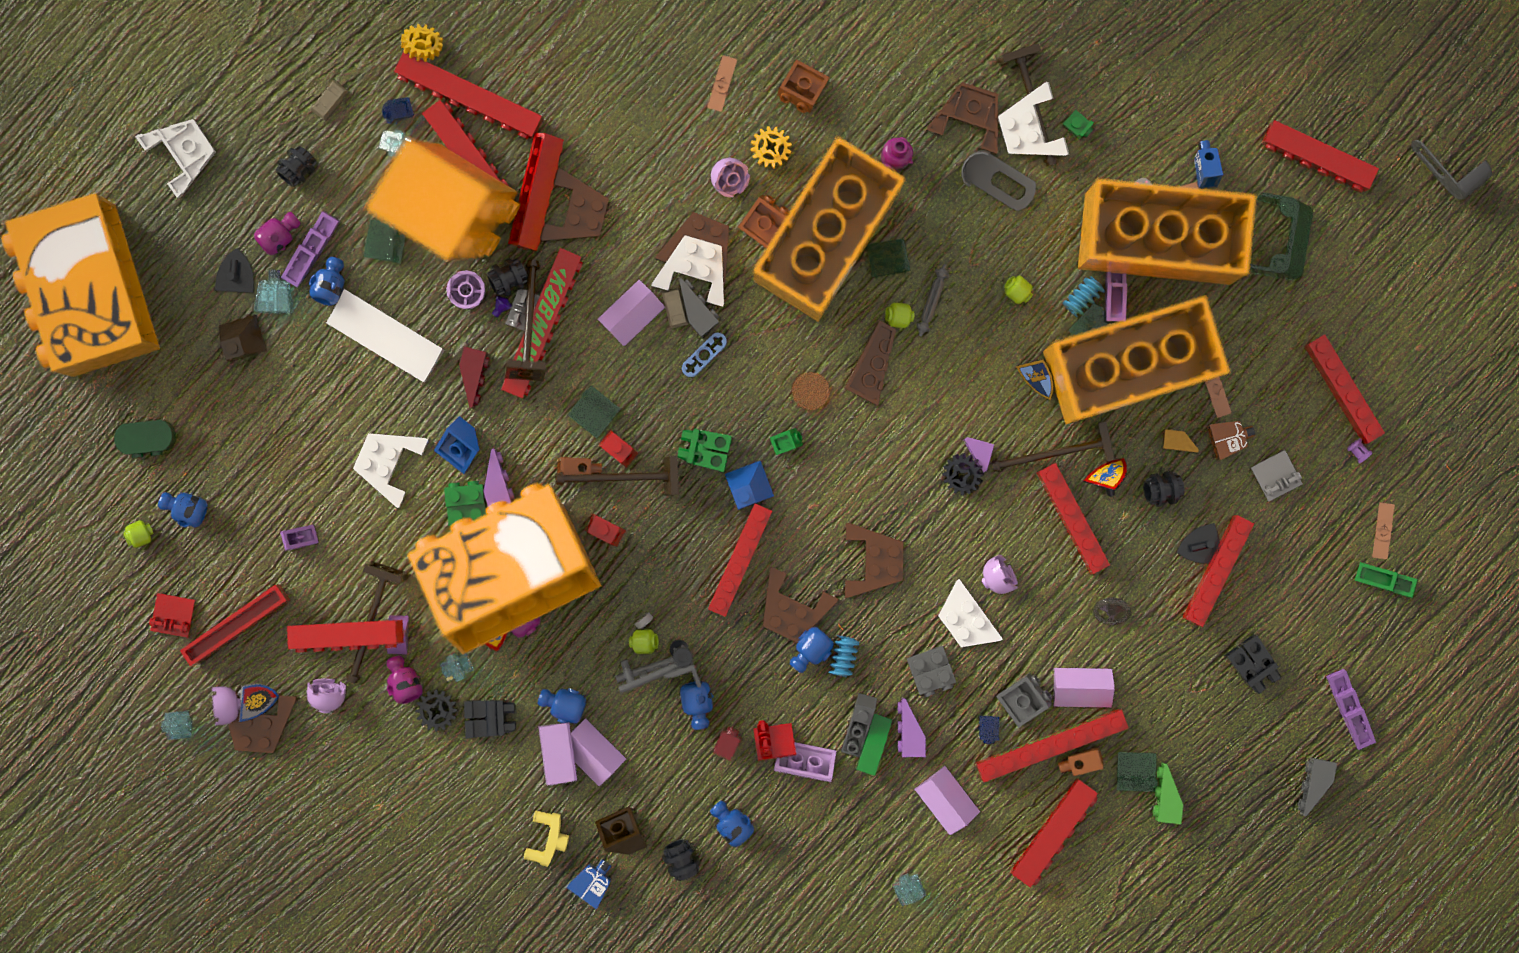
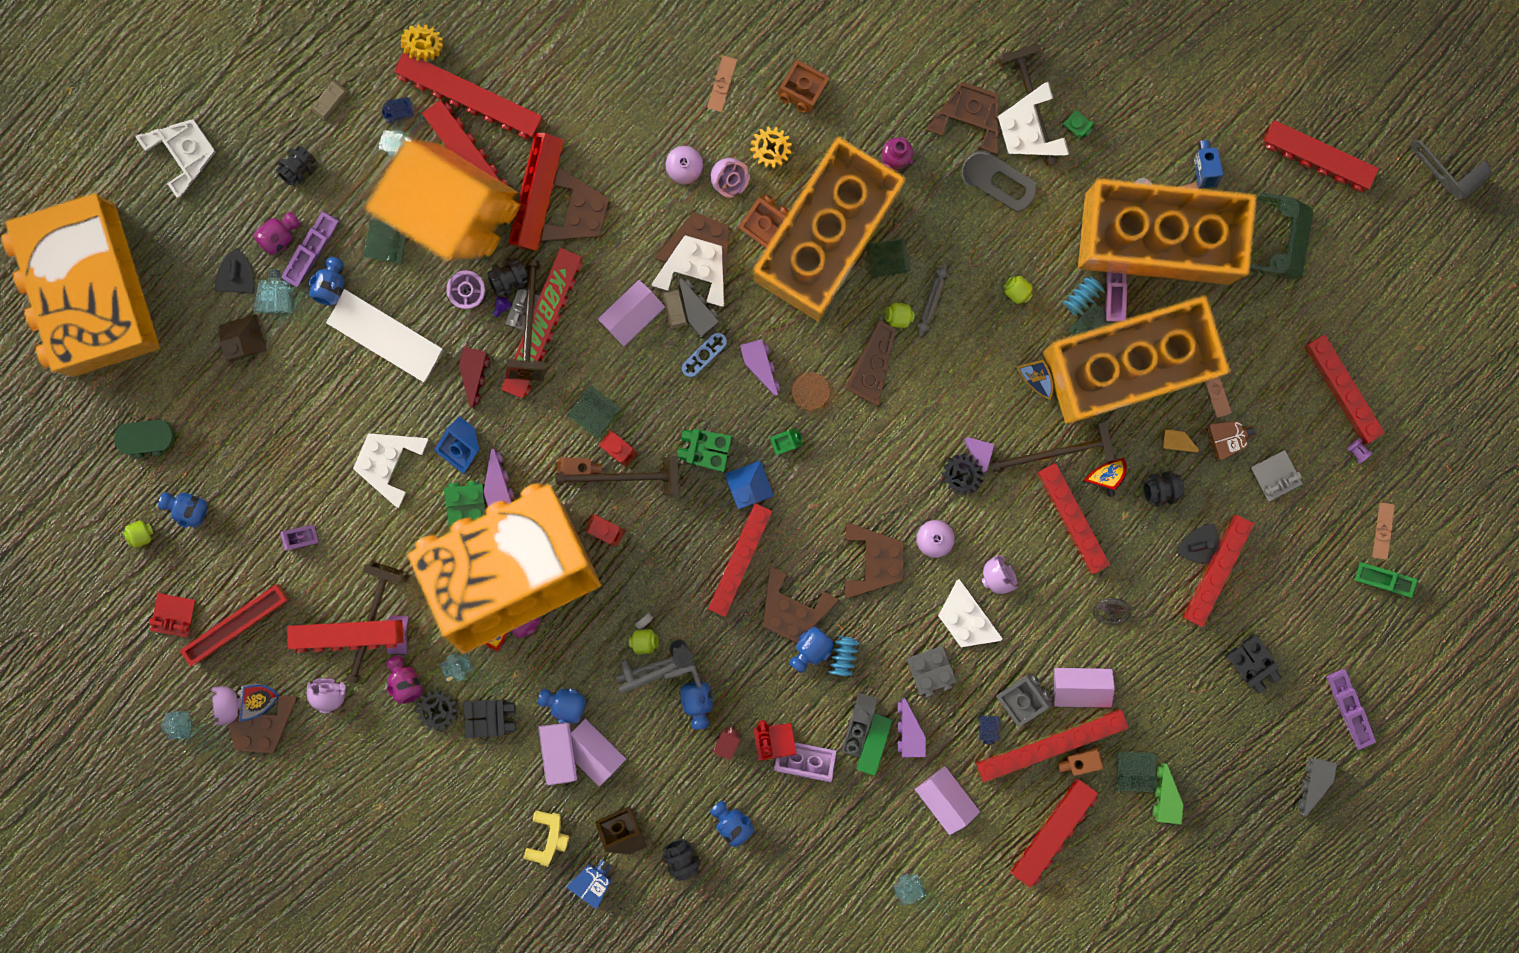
none -> lavender cylinder [665,146,703,185]
none -> medium lavender slope [740,339,780,396]
none -> lavender cylinder [916,520,955,558]

